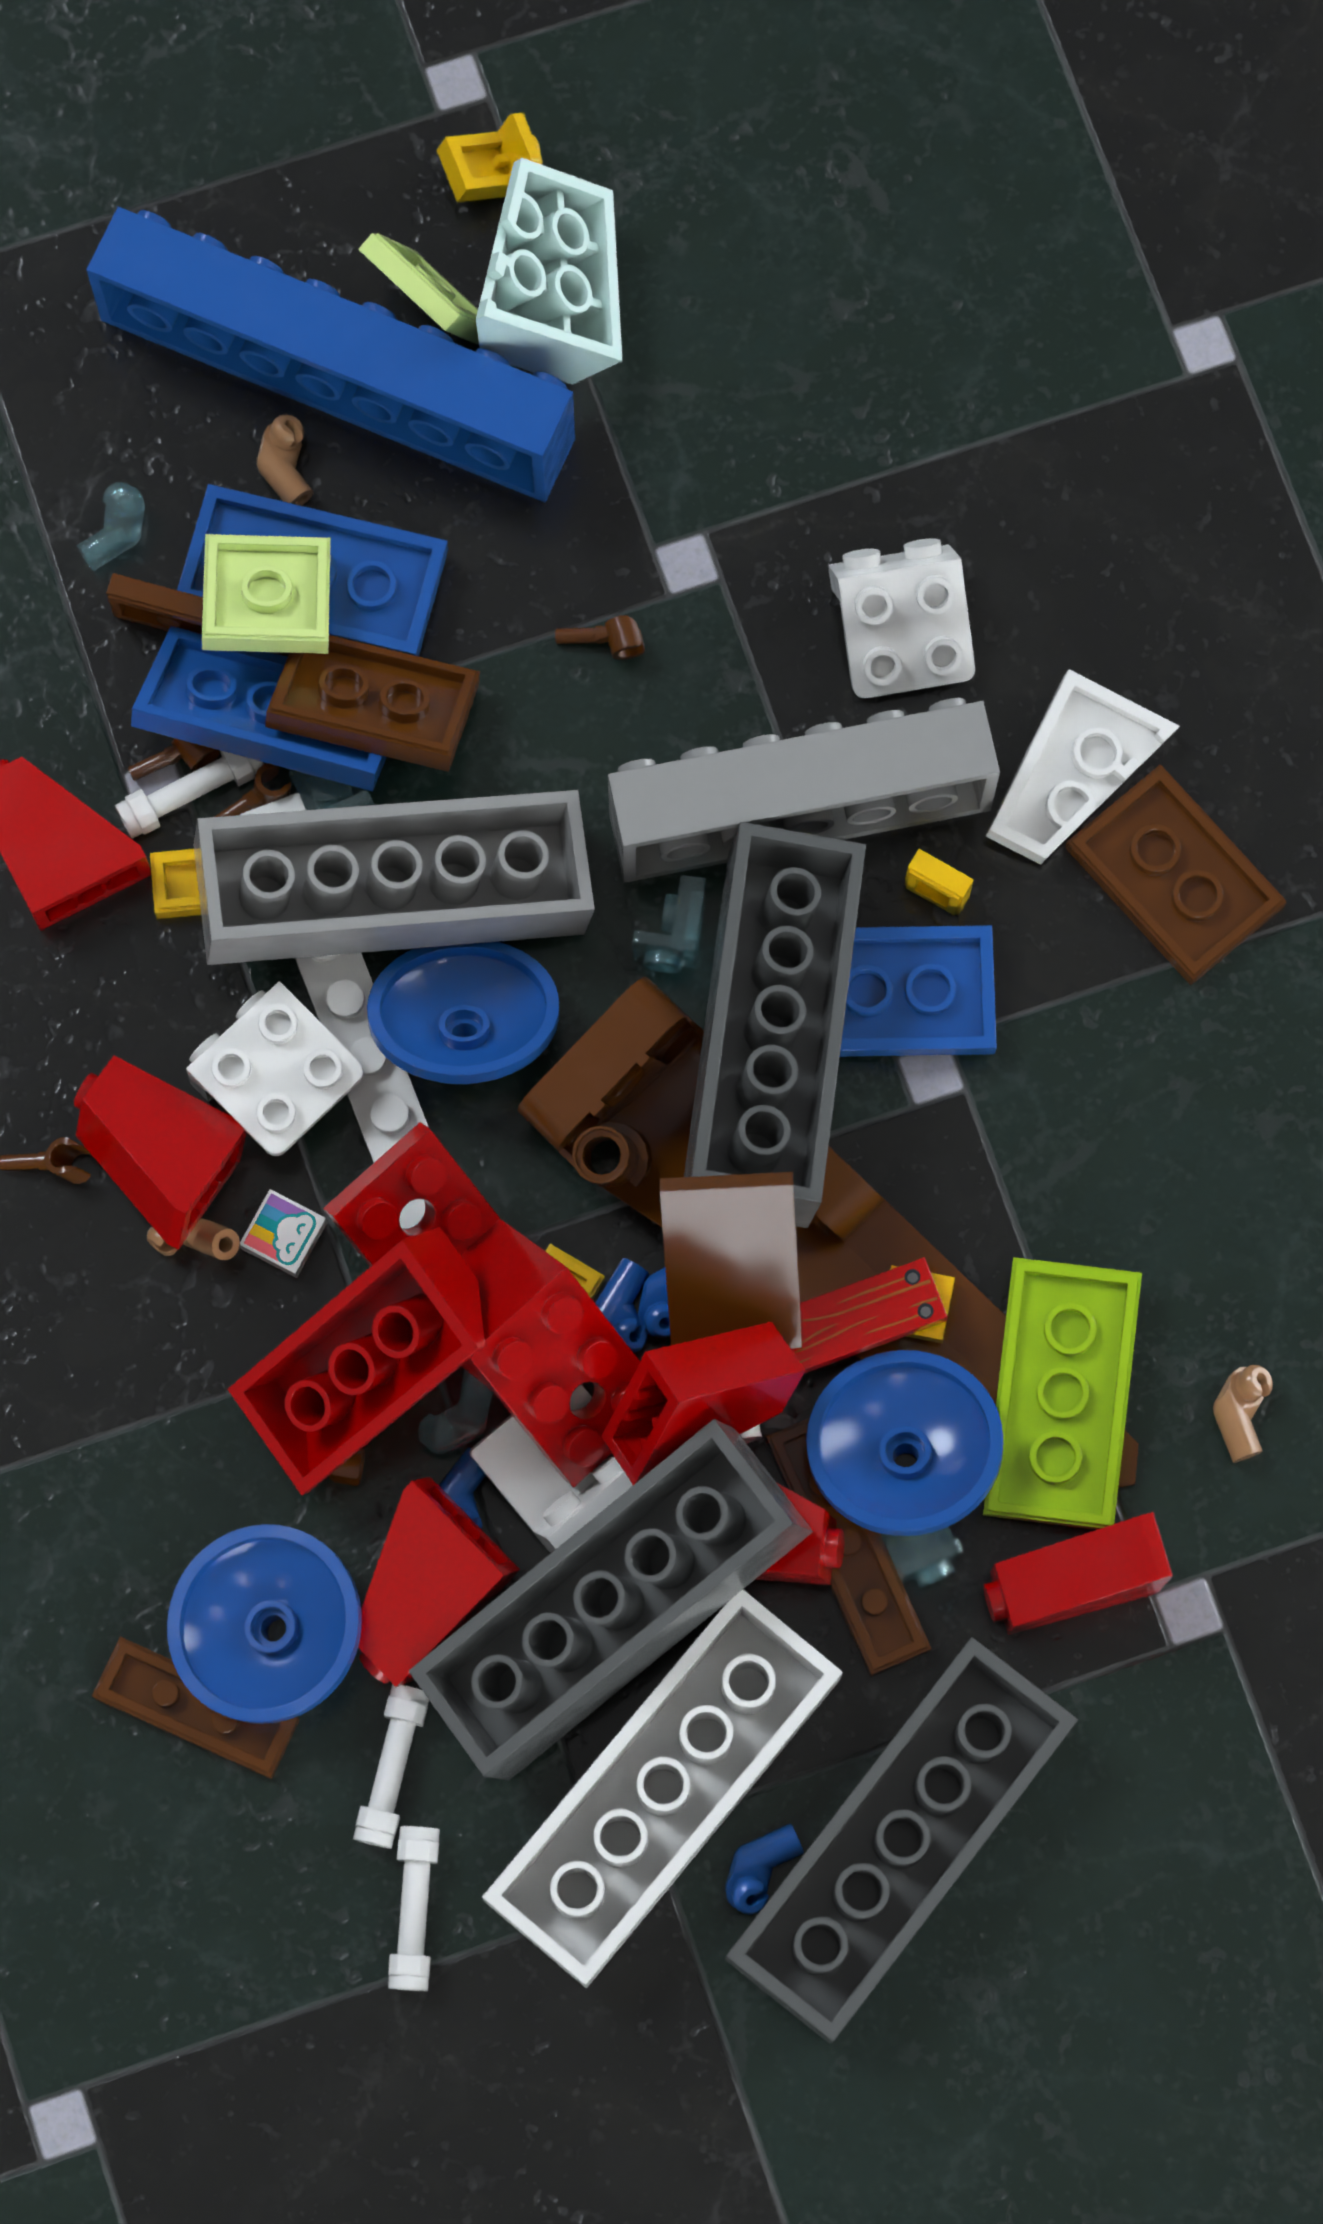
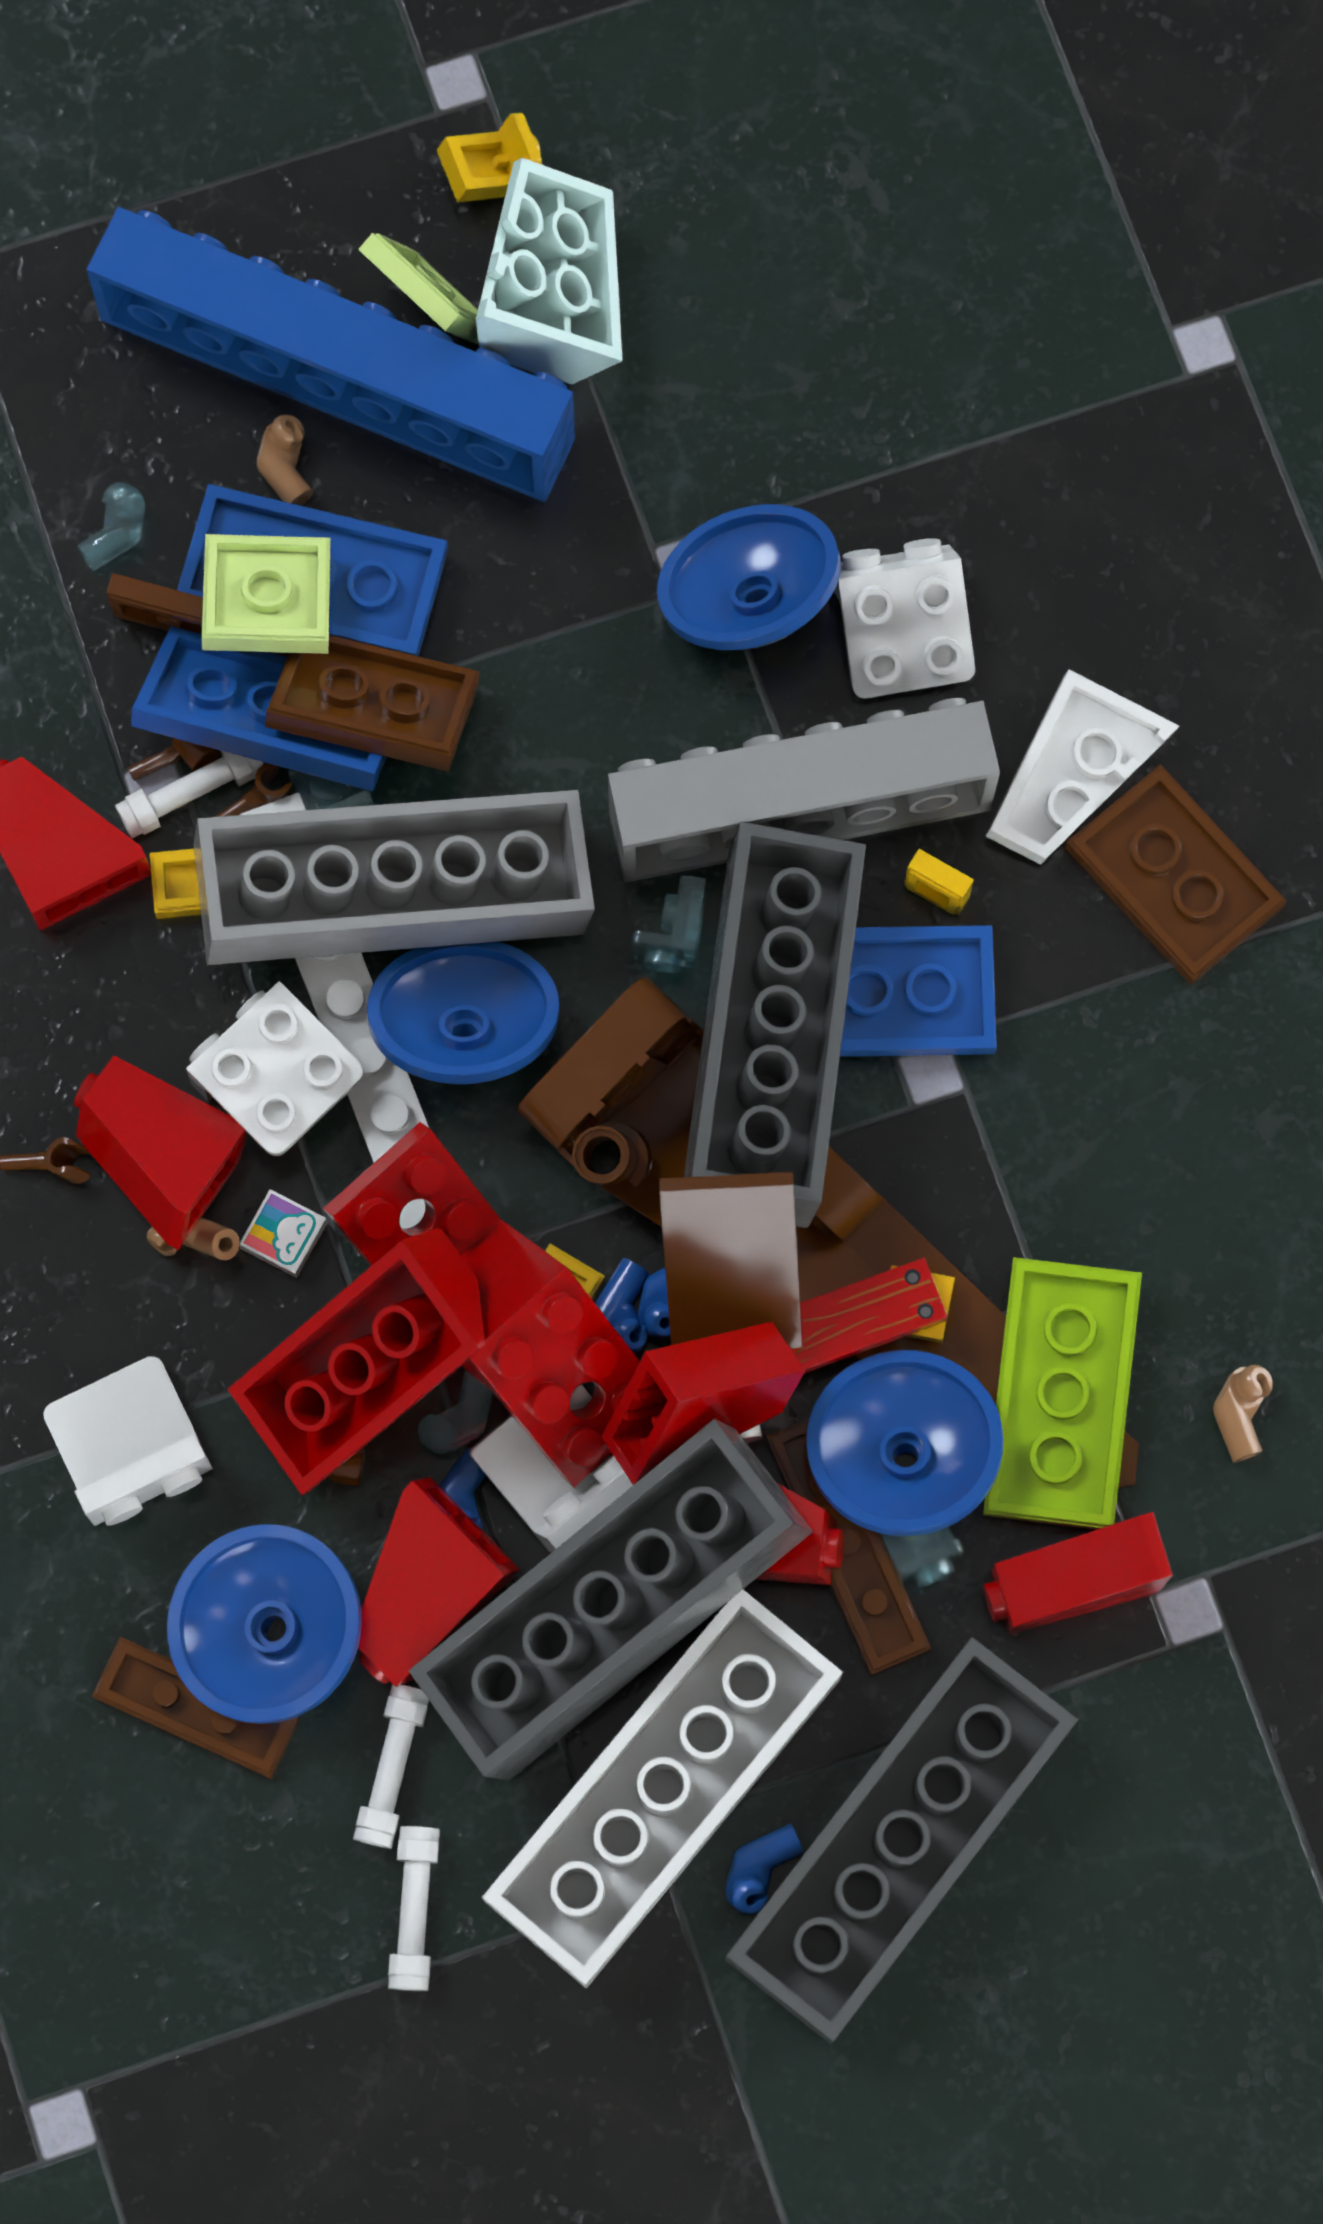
reddish brown hand [555,615,645,660] -> none
none -> white bracket [44,1356,213,1526]
none -> blue dish [657,504,841,650]

